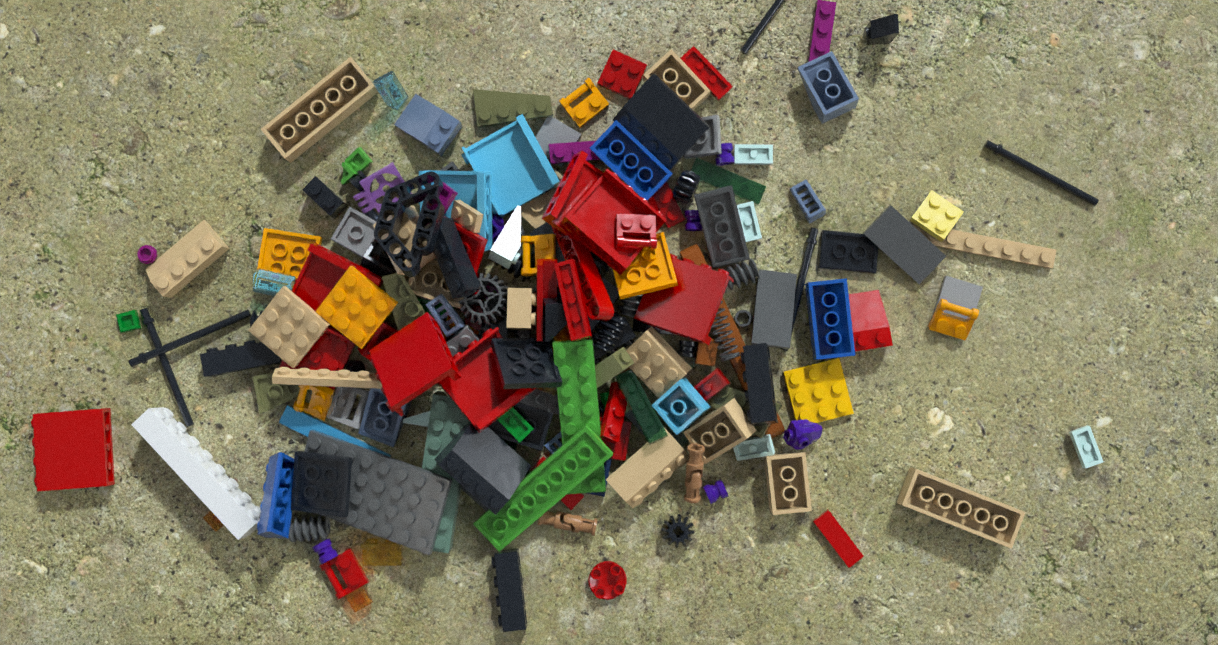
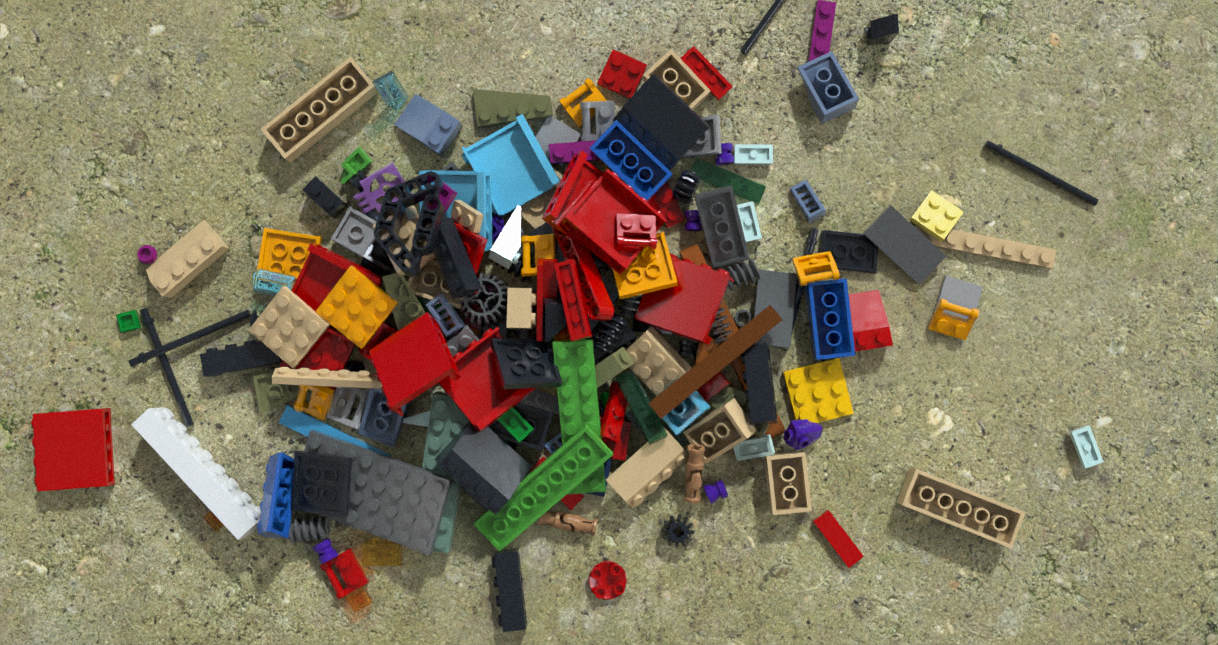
none -> light grey plate [580,101,615,141]
none -> reddish brown tile [648,305,783,419]
none -> light orange plate [793,251,840,286]

